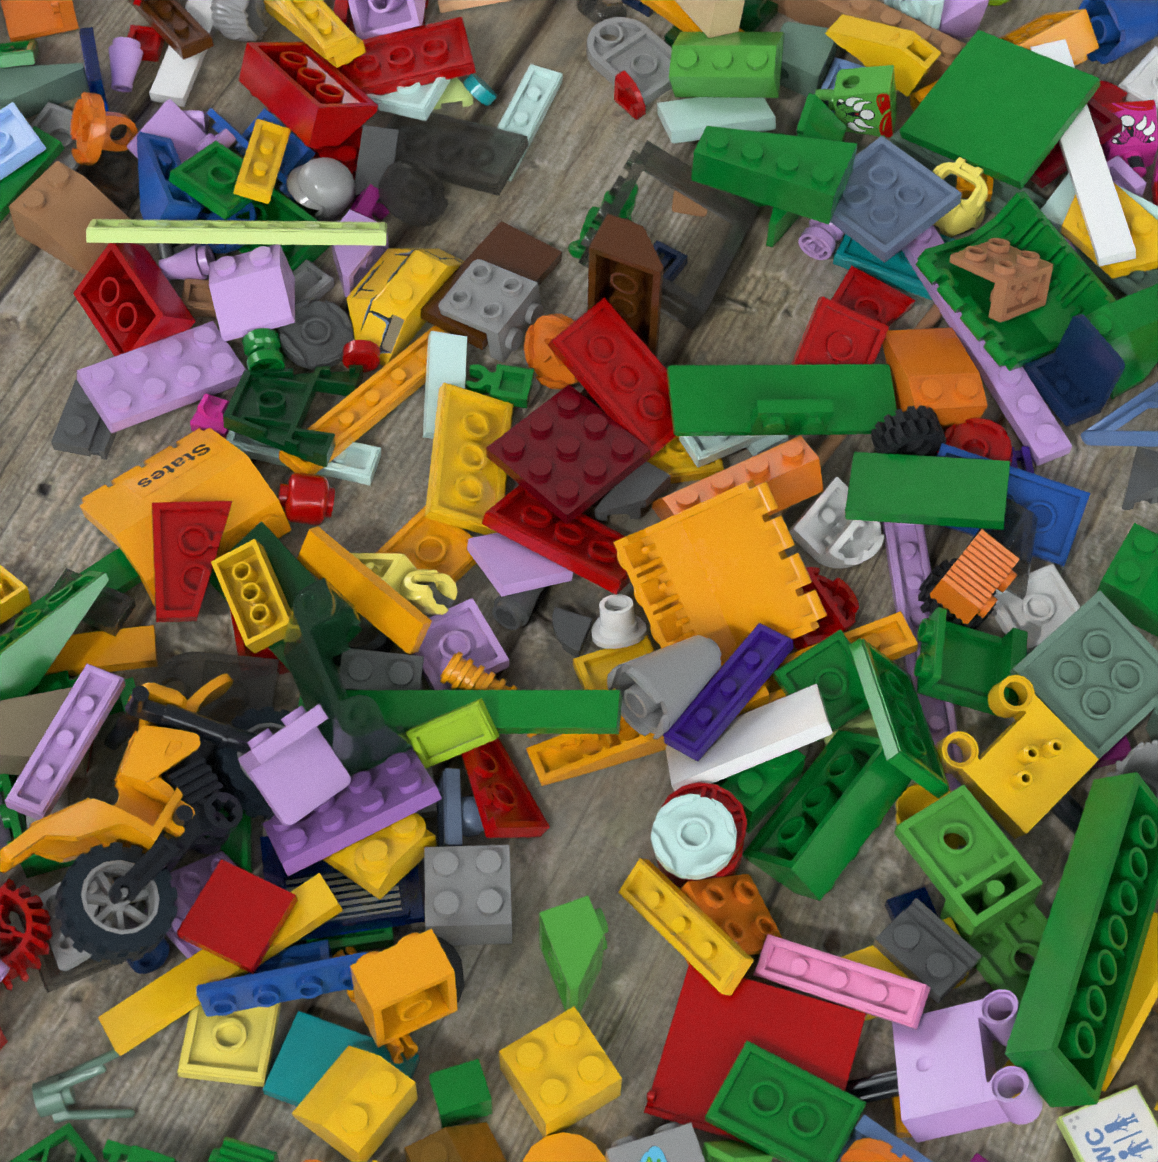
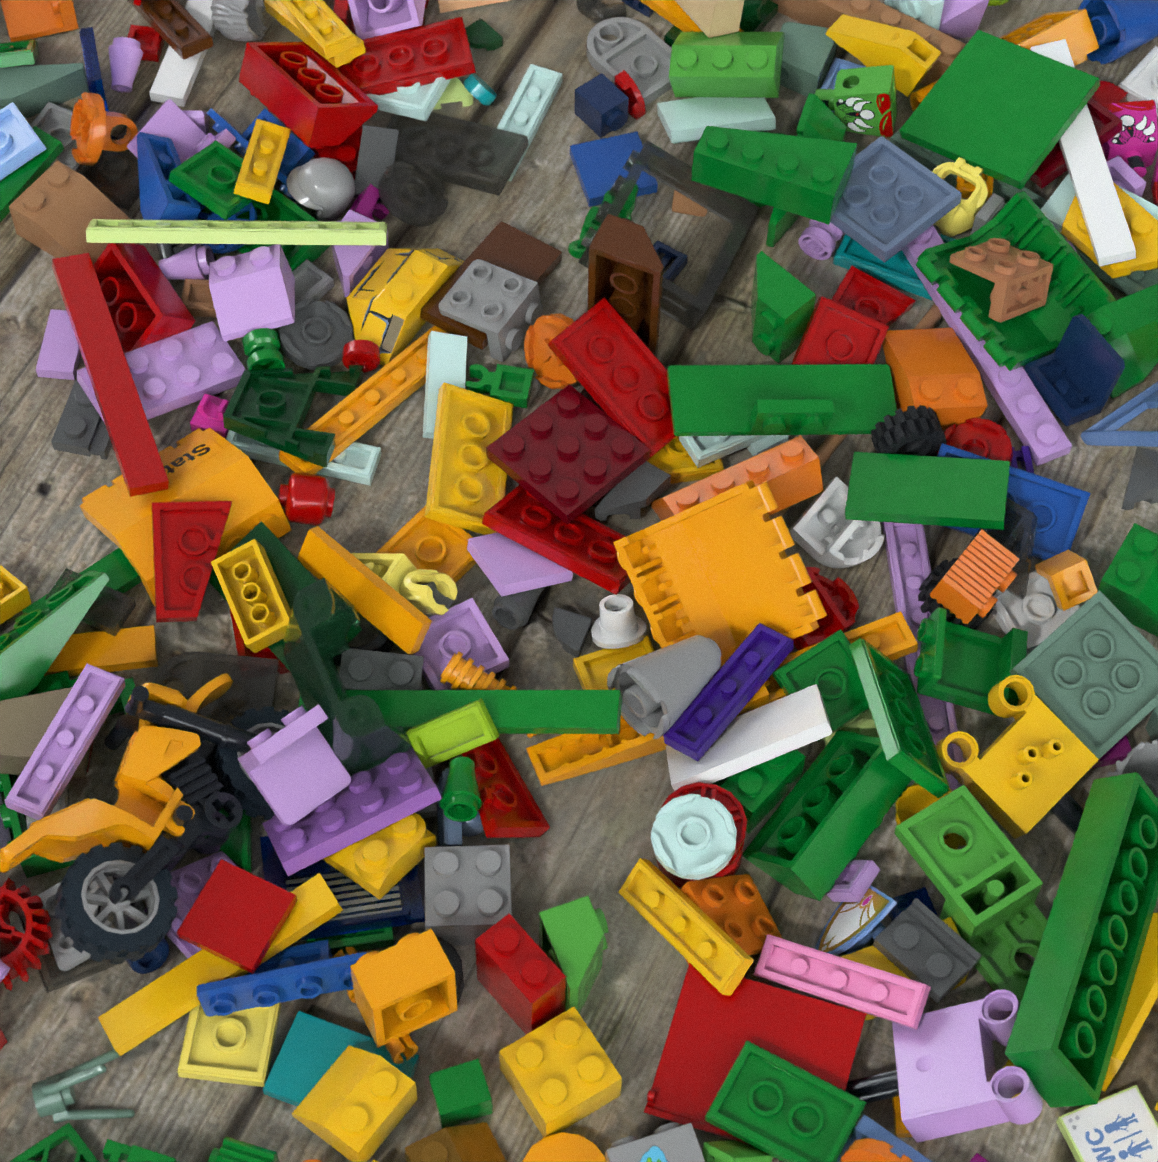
none -> lavender tile [36,309,81,380]
none -> red tile [52,253,169,497]
none -> green cone [440,757,482,822]
none -> dark green tile [465,18,503,51]
none -> red brick [475,913,566,1034]
none -> blue tile [570,131,658,207]
none -> dark blue brick [574,73,629,138]
none -> green slope [751,251,816,364]
none -> shield [815,885,897,956]
none -> lavender tile [826,860,881,902]
none -> light grey tile [971,193,1005,234]
none -> light orange panel [1035,549,1098,611]

